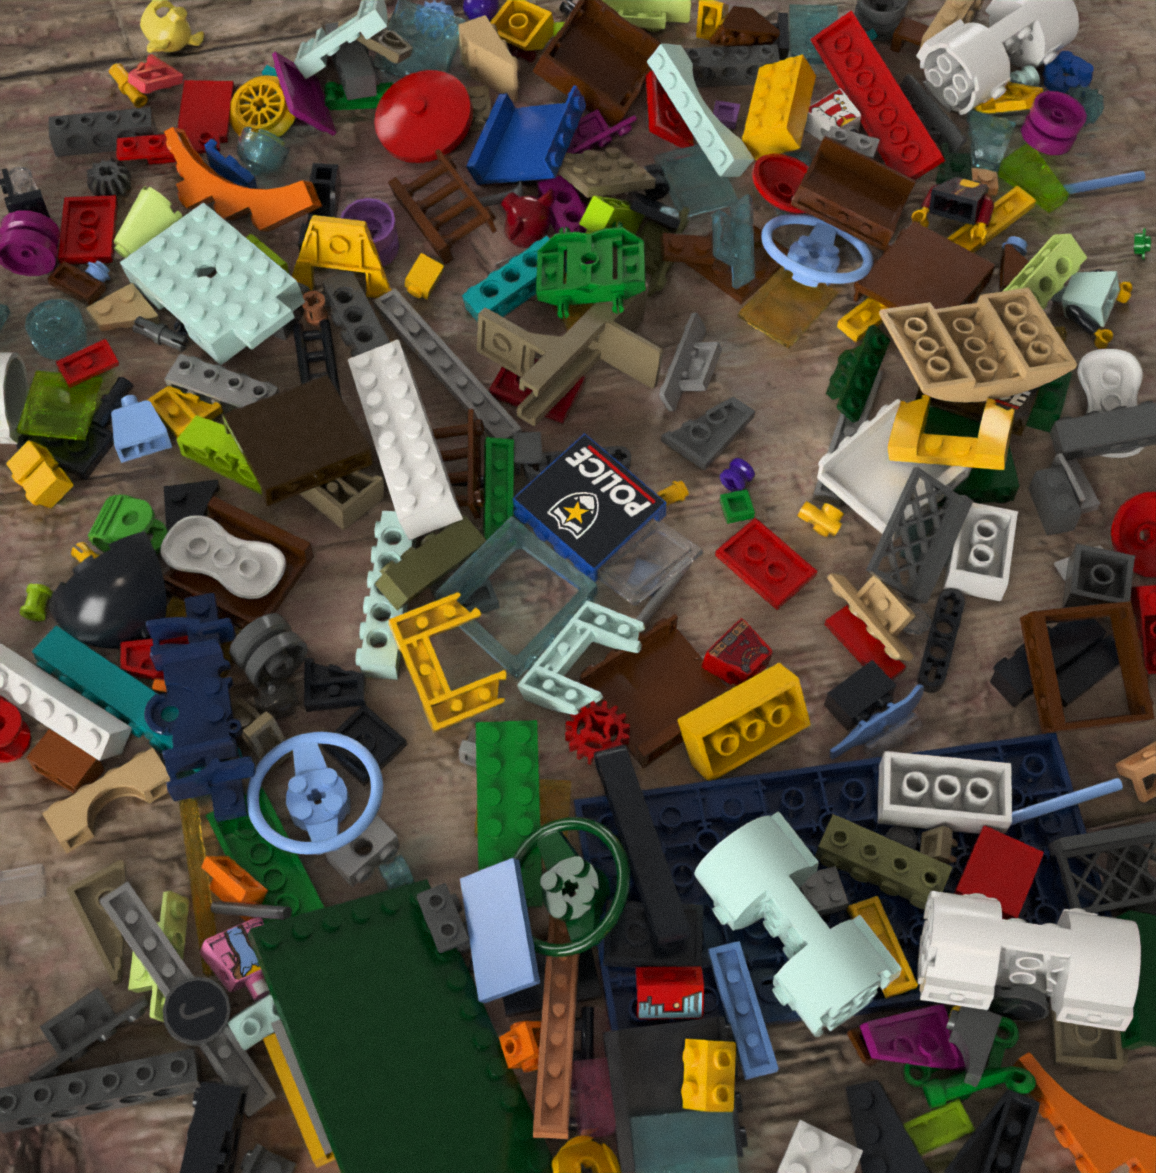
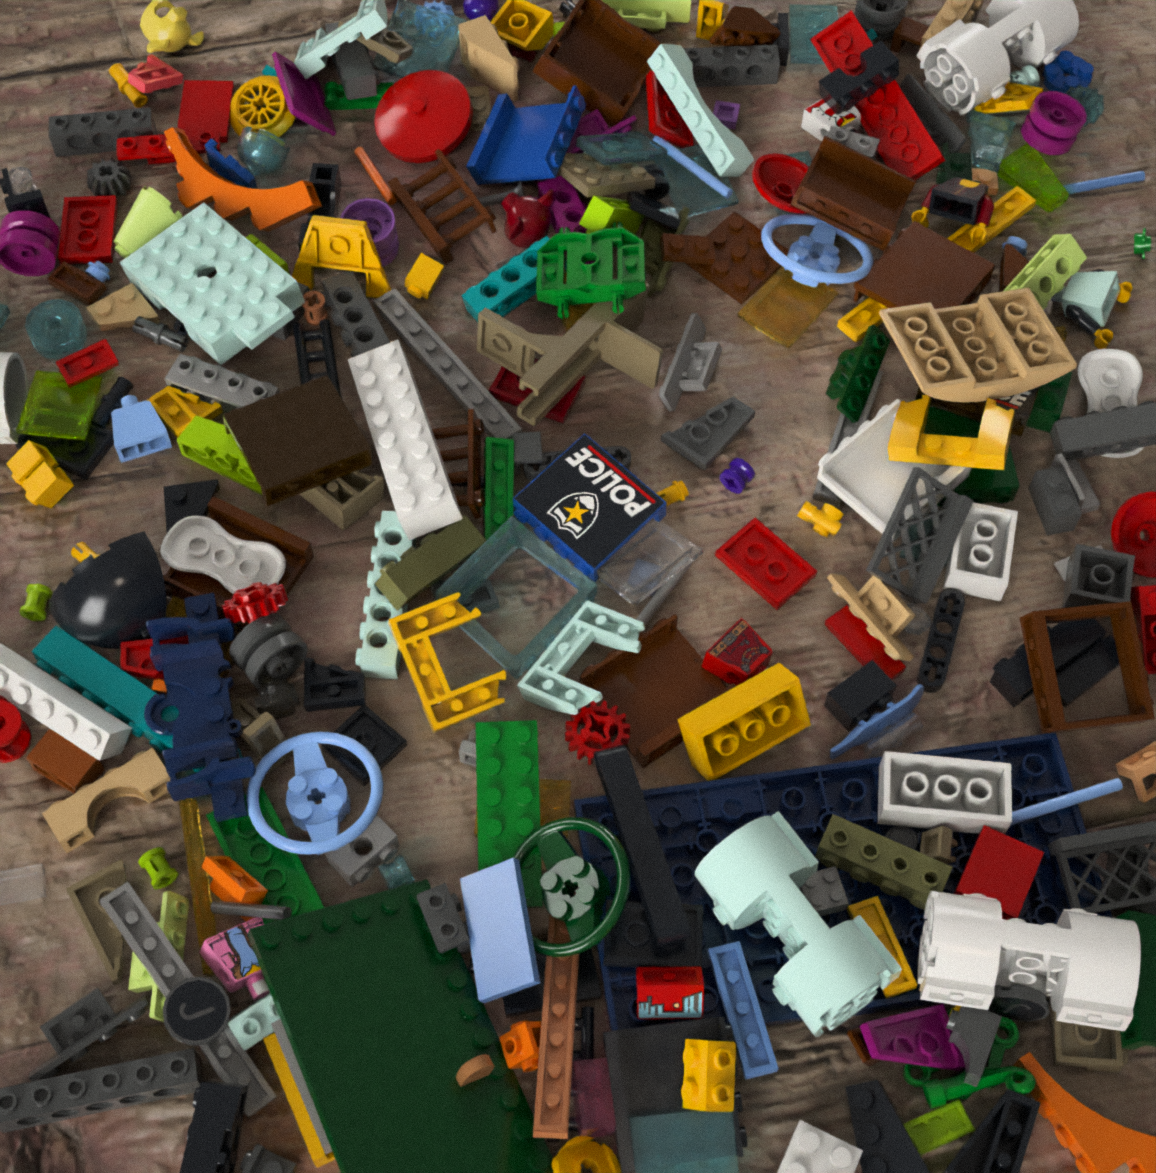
bright green piece [88,494,168,555] -> none
clear light blue bracket [712,194,755,289] -> none
green plate [719,489,755,524] -> none
yellow brick [742,54,816,160] -> none
none -> lime bush [138,847,179,890]
none -> red gear [222,582,288,624]
none -> orange bar [354,147,397,205]
none -> medium nougat tile [455,1054,495,1087]
none -> clear light blue tile [576,131,668,165]
none -> light blue bar [652,136,733,199]
none -> black arch [819,41,899,115]

